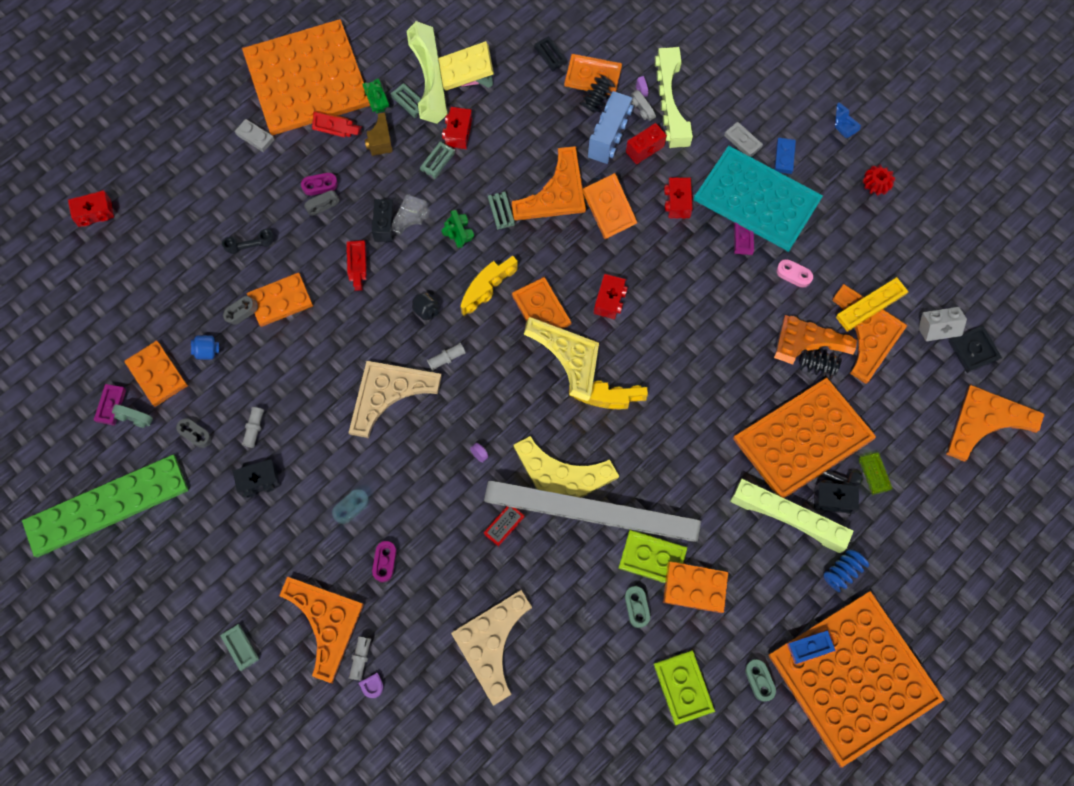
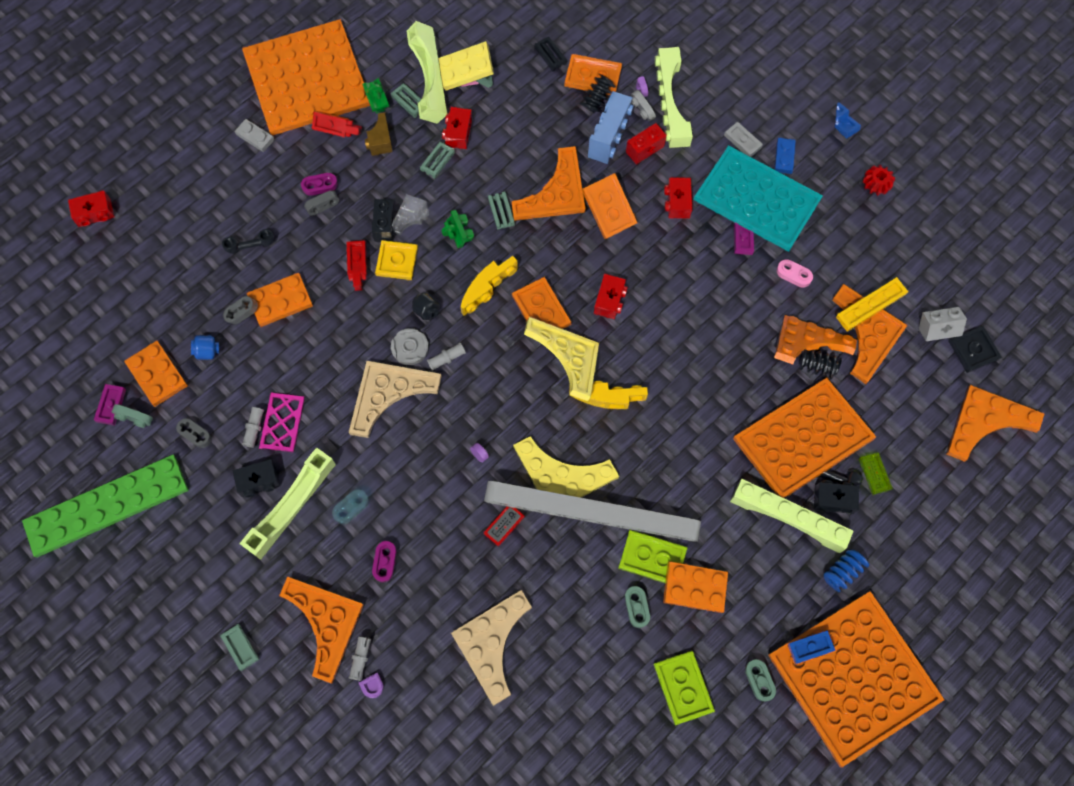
none -> yellowish green arch [240,447,336,560]
none -> dark pink window [259,392,305,452]
none -> yellow tile [375,240,418,280]
none -> light grey tile [391,329,429,365]

